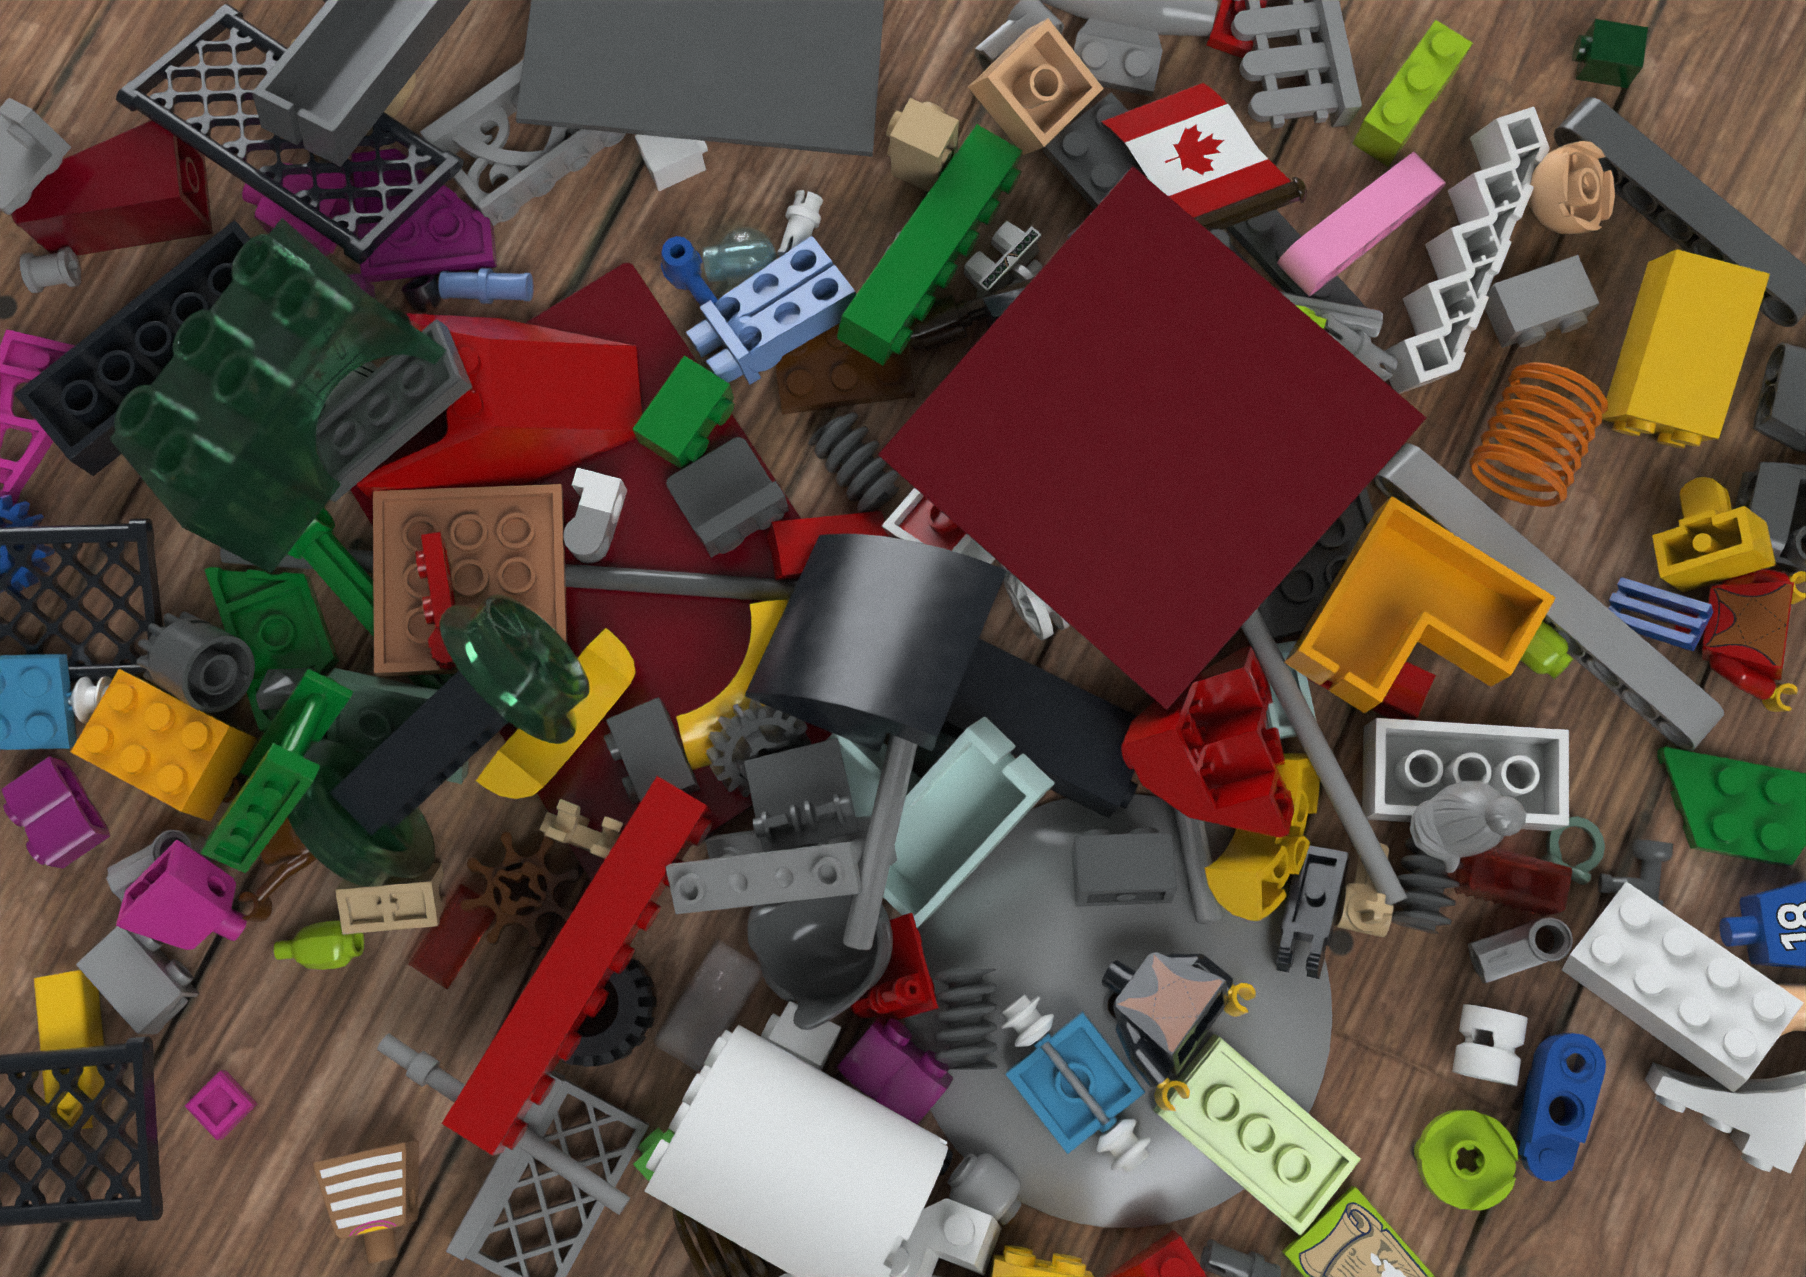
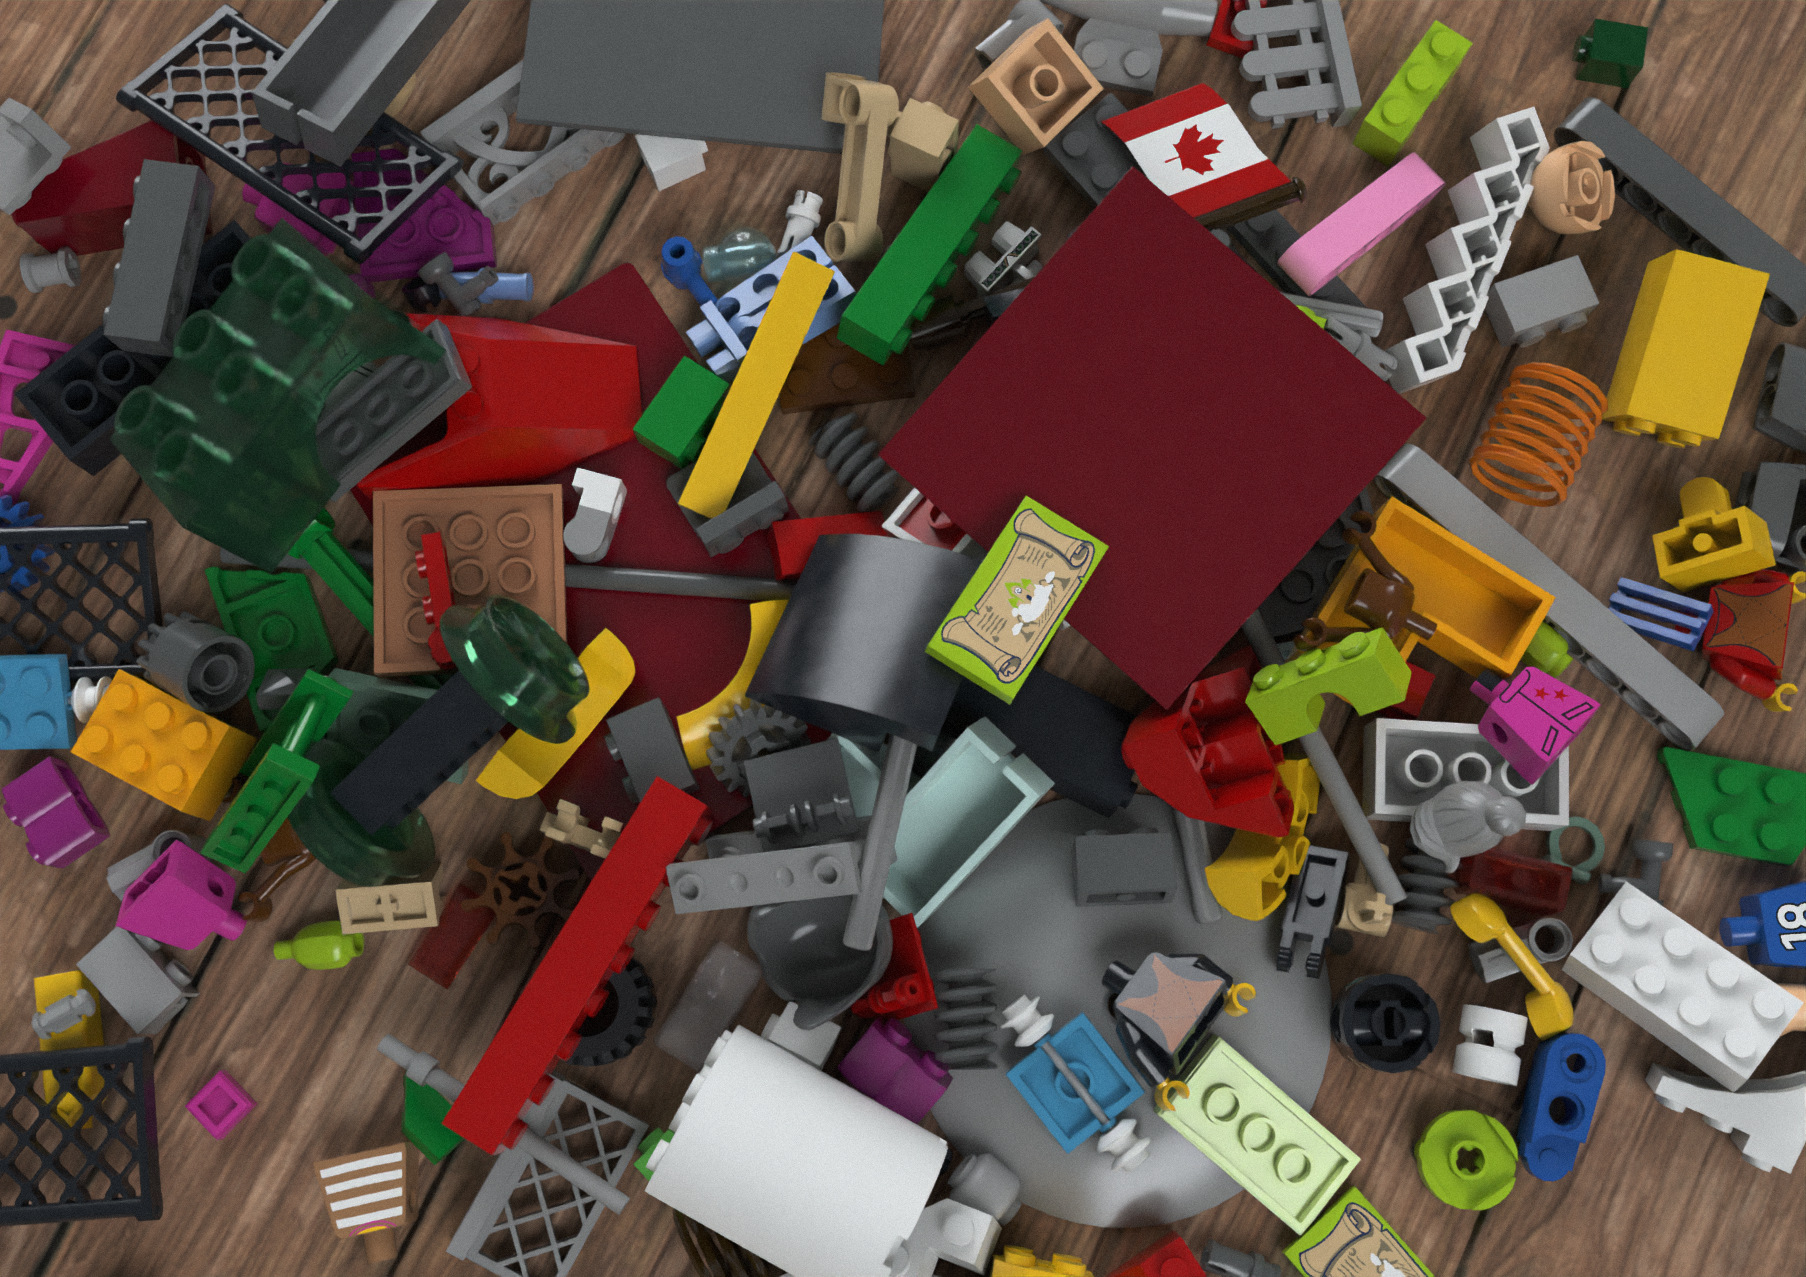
none -> light grey piece [31,989,96,1039]
none -> dark grey brick [103,159,215,358]
none -> green tile [401,1070,465,1166]
none -> dark grey piece [417,252,499,317]
none -> yellow tile [678,251,835,519]
none -> tan piece [821,72,899,262]
none -> tile [925,496,1109,705]
none -> lime arch [1245,627,1412,746]
none -> reddish brown piece [1293,510,1437,651]
none -> black brick [1330,973,1441,1074]
none -> yellow piece [1450,893,1574,1041]
none -> dark pink torso [1470,667,1601,785]

